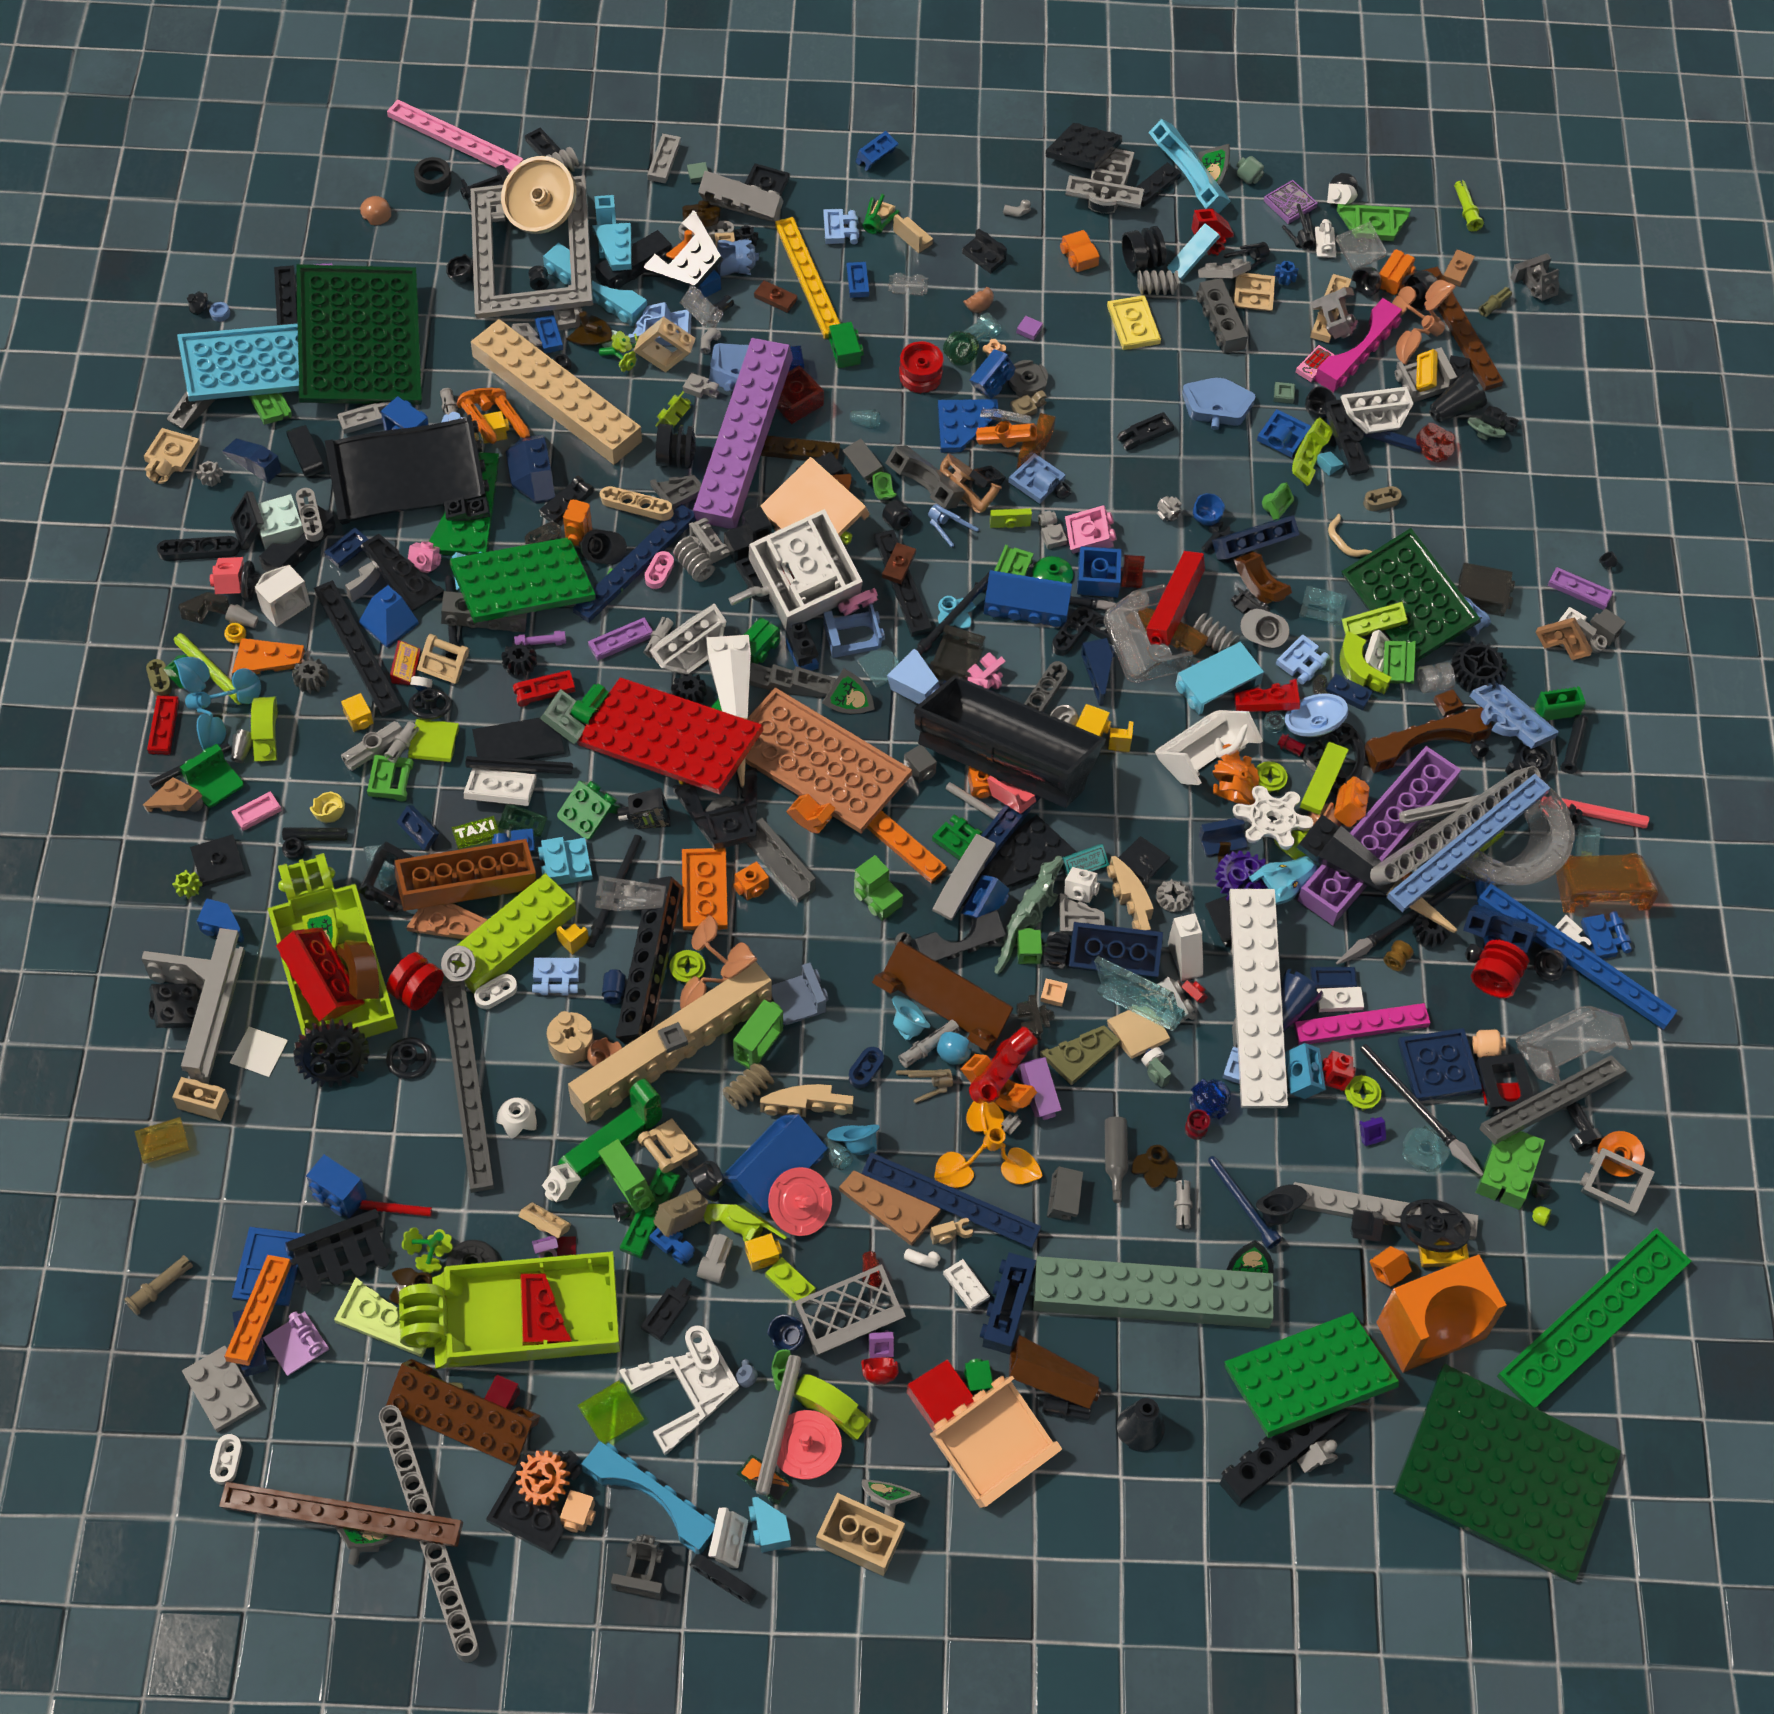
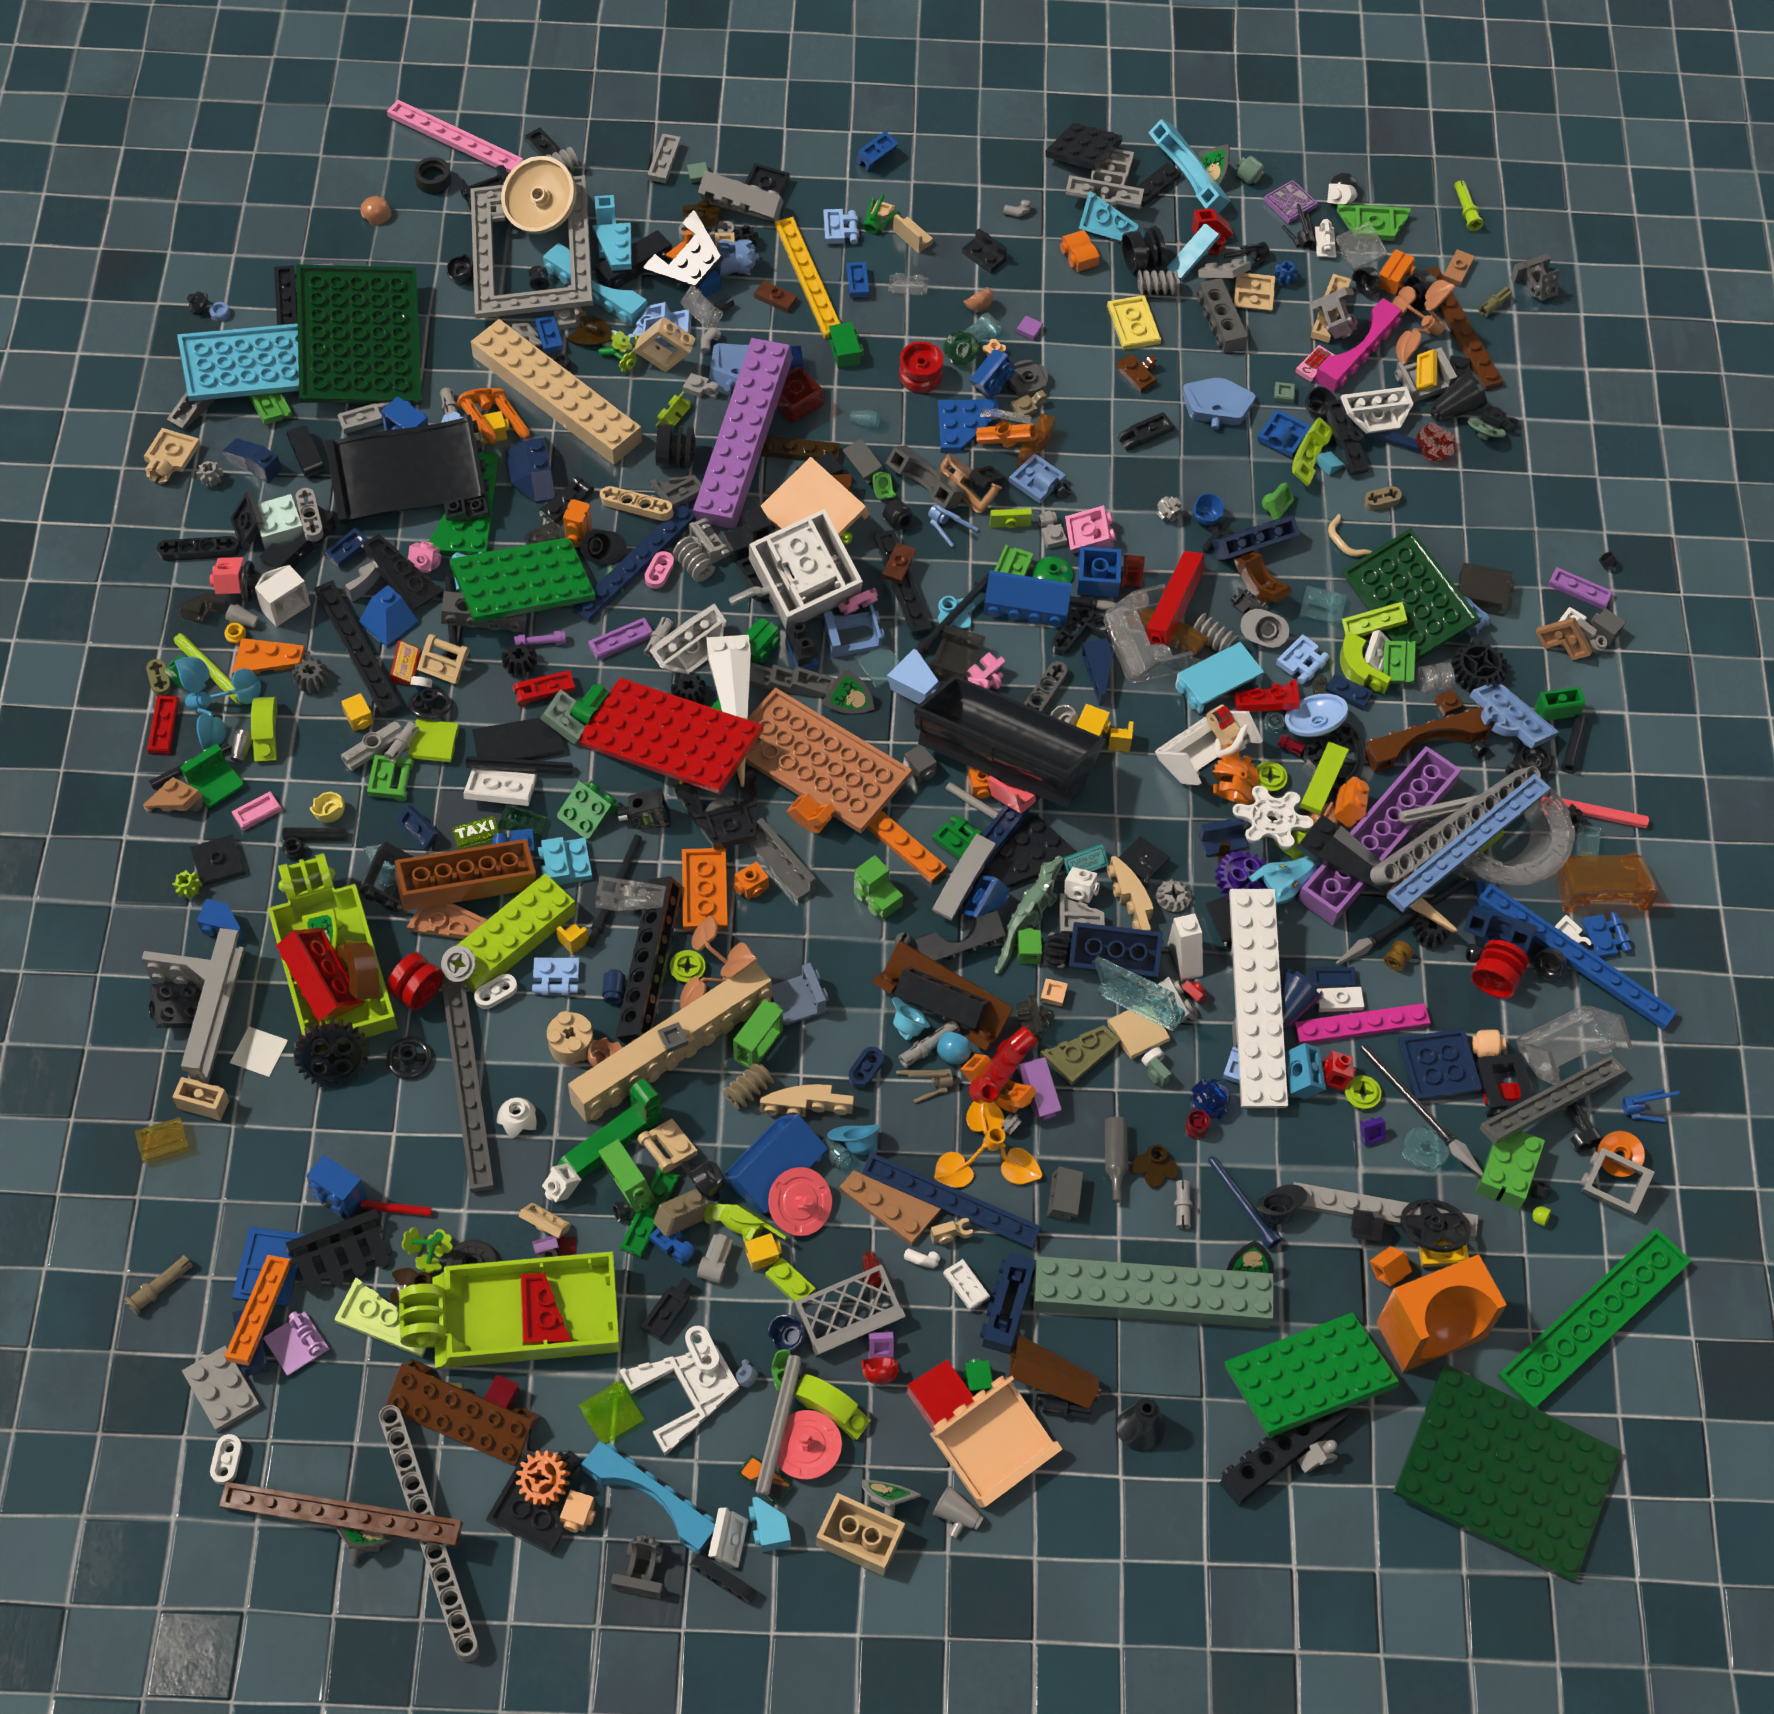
none -> black brick [894,967,990,1030]
none -> light grey piece [933,1486,983,1539]
none -> medium azure wing [1079,191,1140,241]
none -> reddish brown plate [1116,354,1158,393]
none -> tan leg [1206,705,1247,746]
none -> blue plant [1622,1088,1680,1123]

